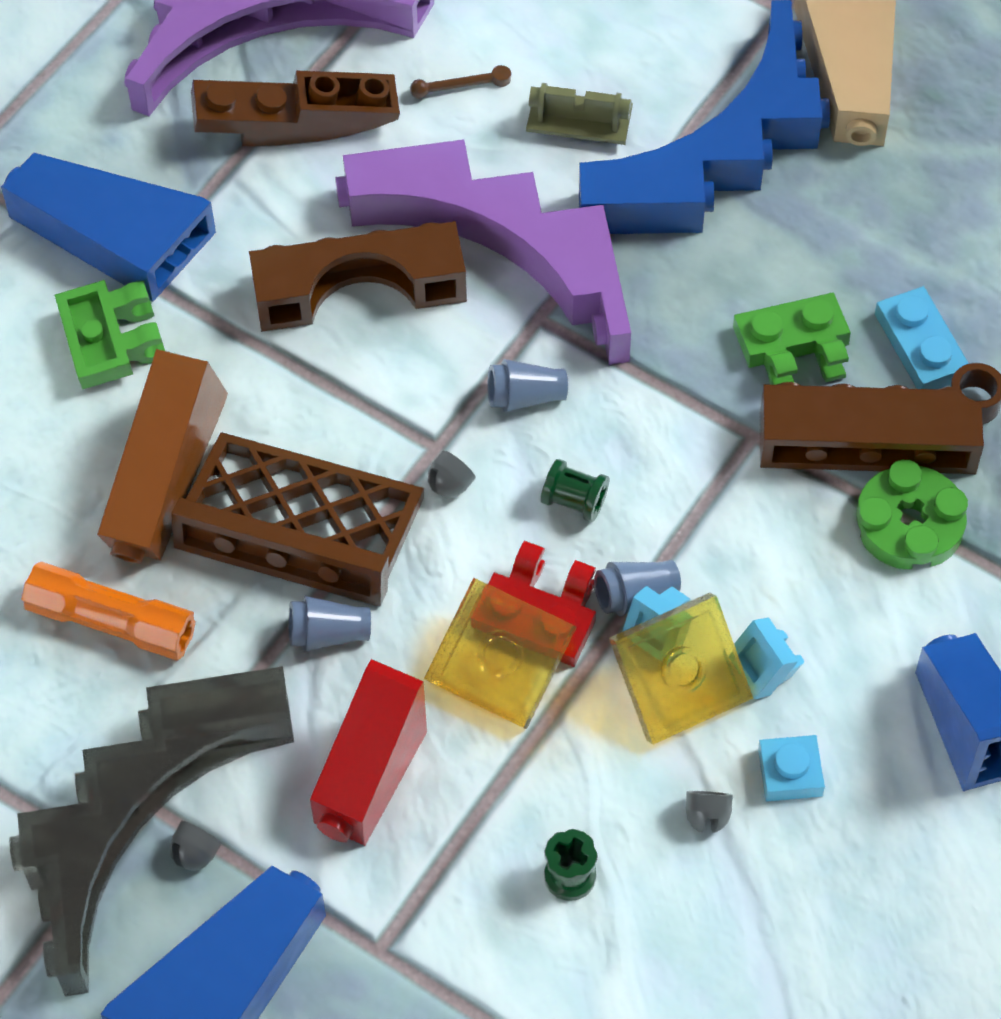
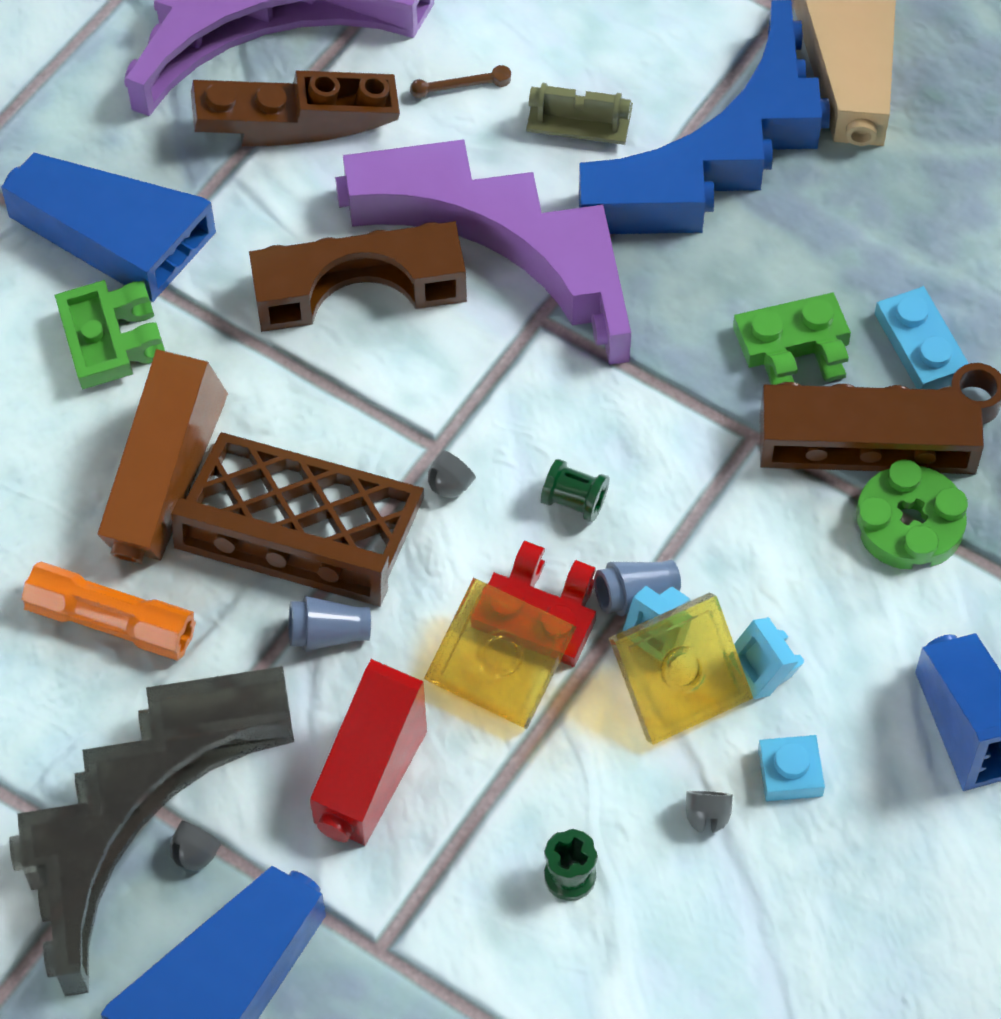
sand blue cone [487,359,568,412] -> none

